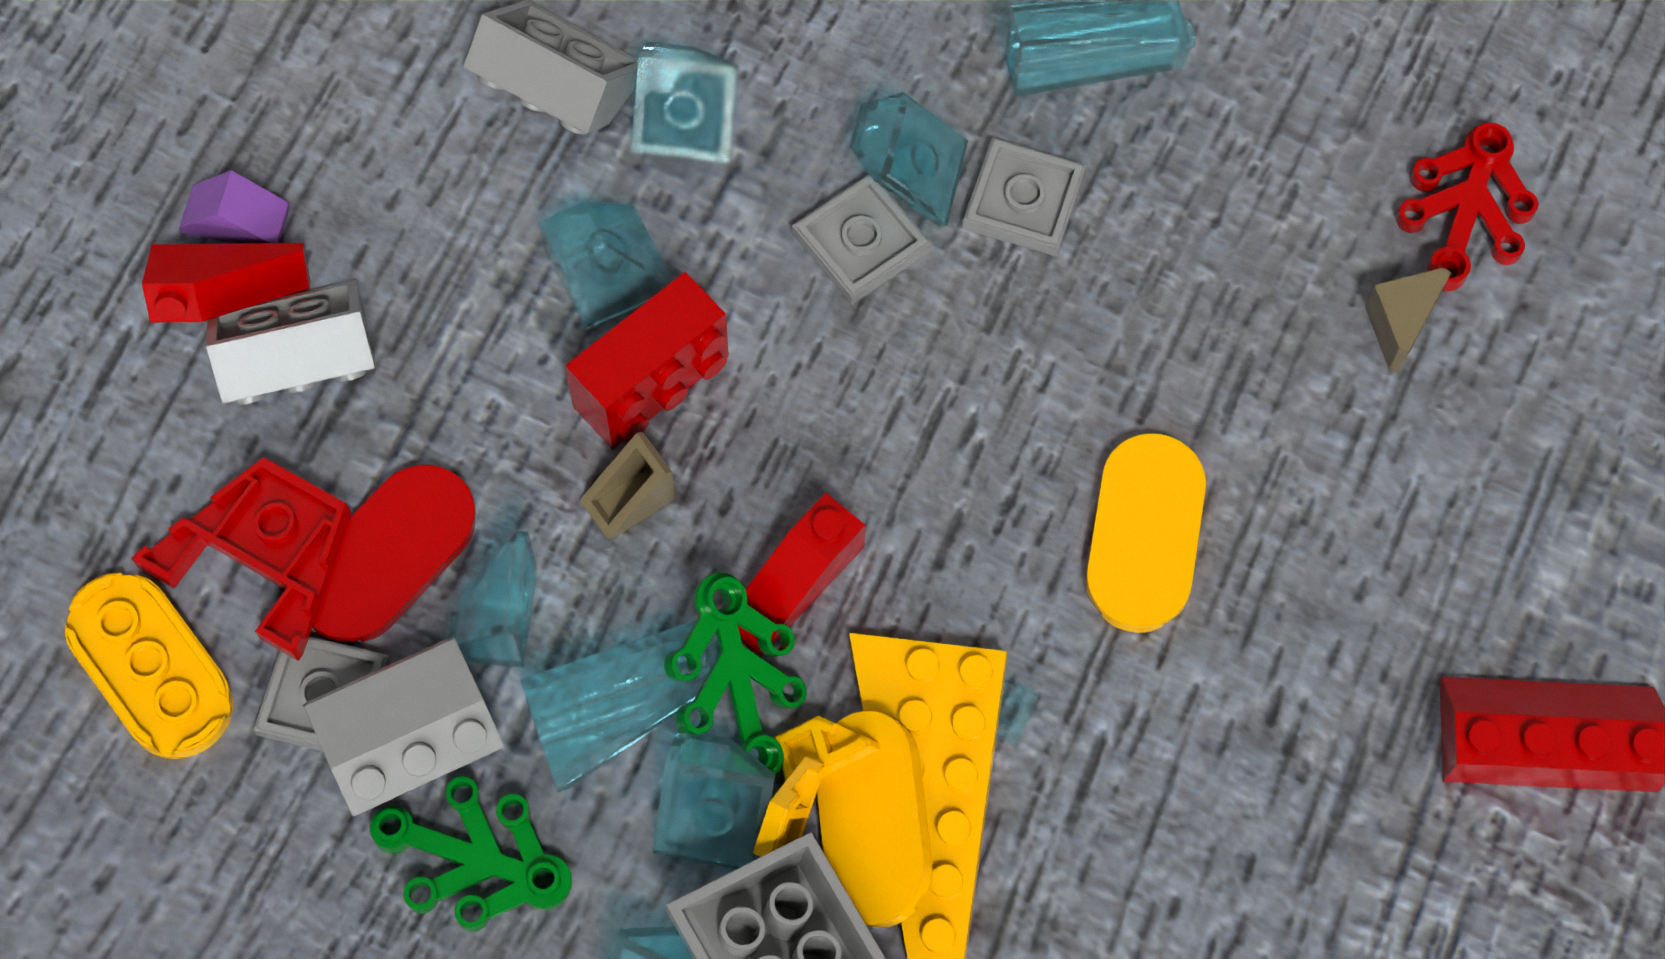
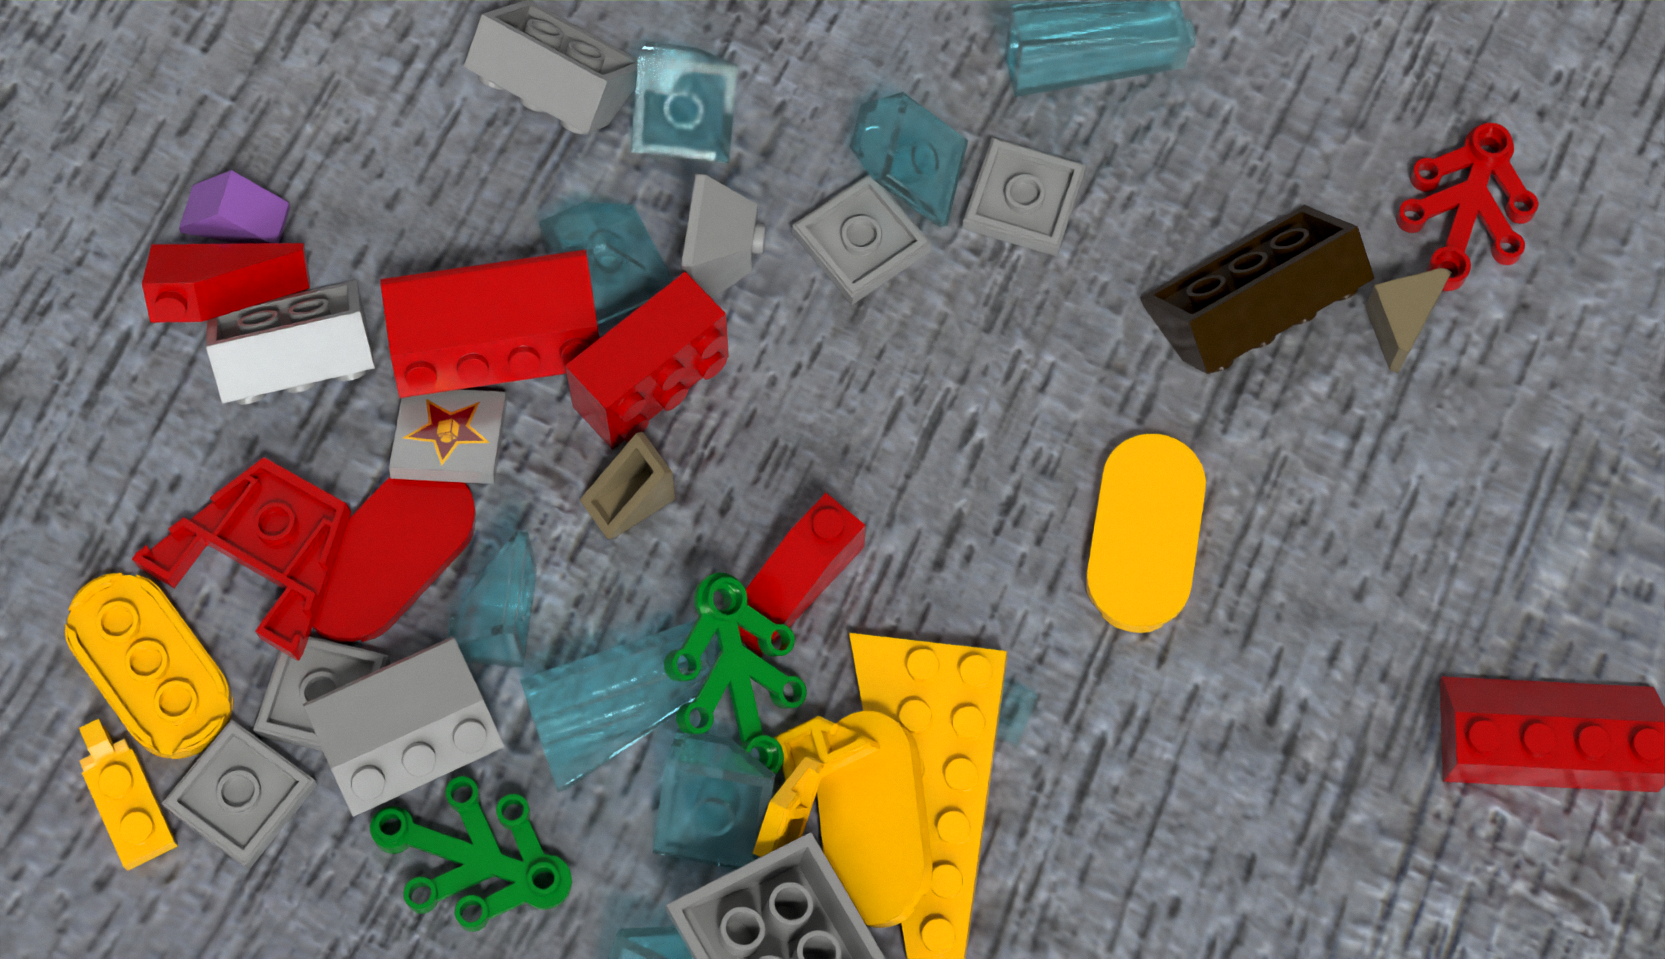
none -> yellow hinge [79,718,178,871]
none -> light grey tile [162,719,318,871]
none -> red slope [380,249,600,398]
none -> light grey tile [389,389,507,484]
none -> light grey slope [681,174,767,299]
none -> dark brown slope [1140,205,1375,374]

